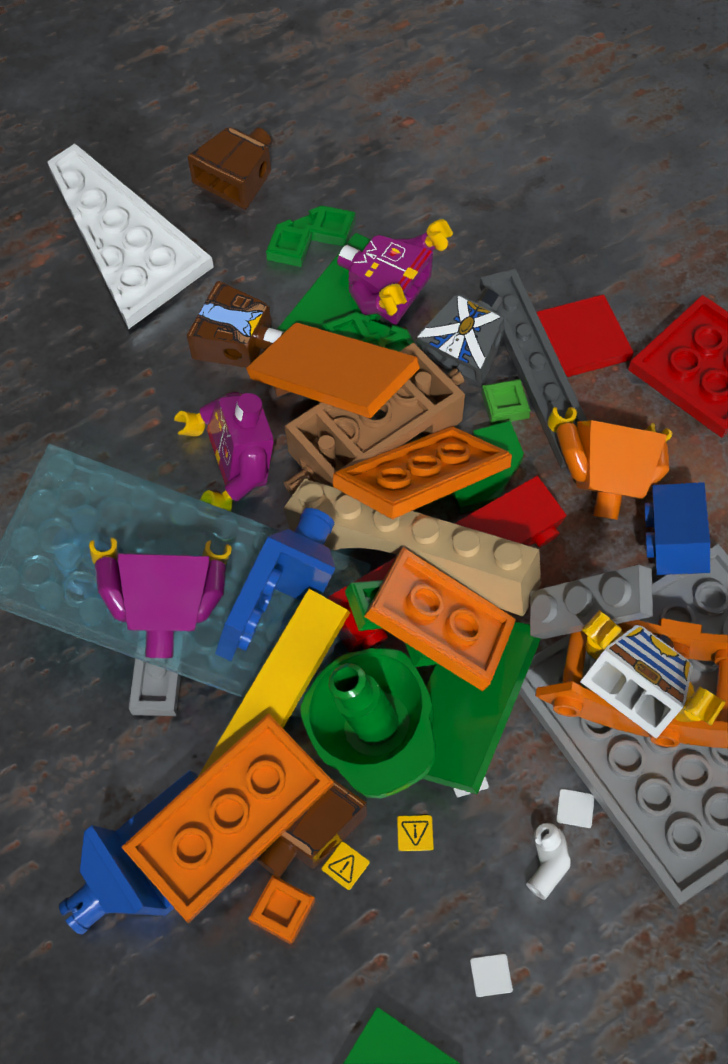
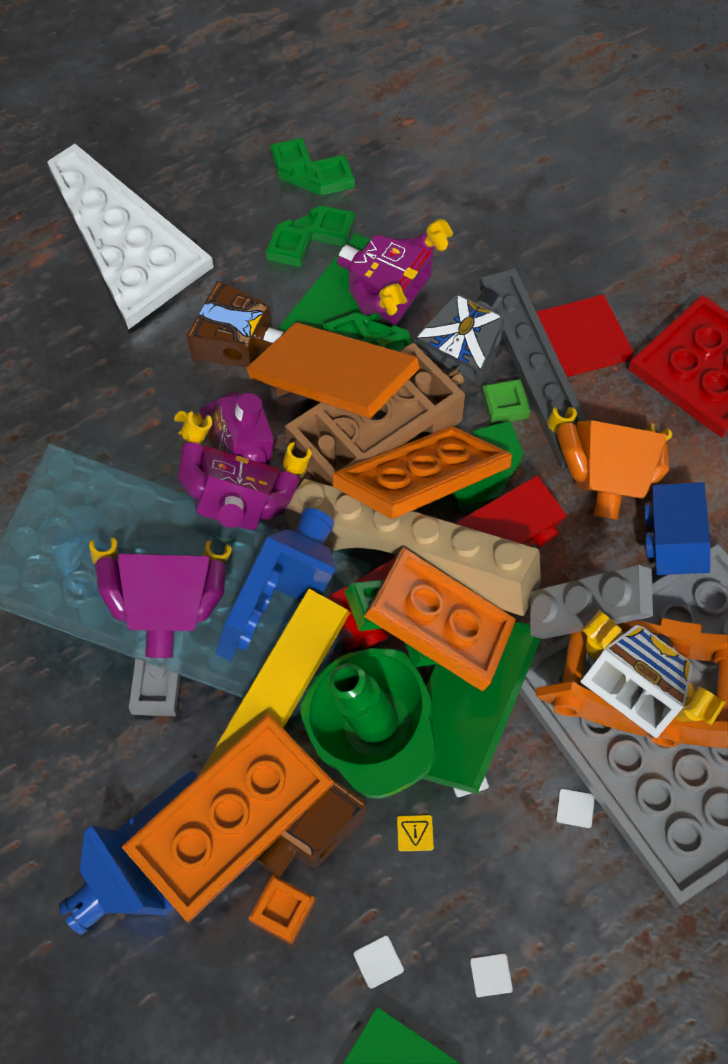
reddish brown torso [188,127,271,210] -> none
yellow sticker [322,842,370,890] -> none
white arm [526,823,571,900] -> none
none -> magenta torso [178,411,312,530]
none -> green tile [269,138,355,196]
none -> white sticker [354,936,404,989]

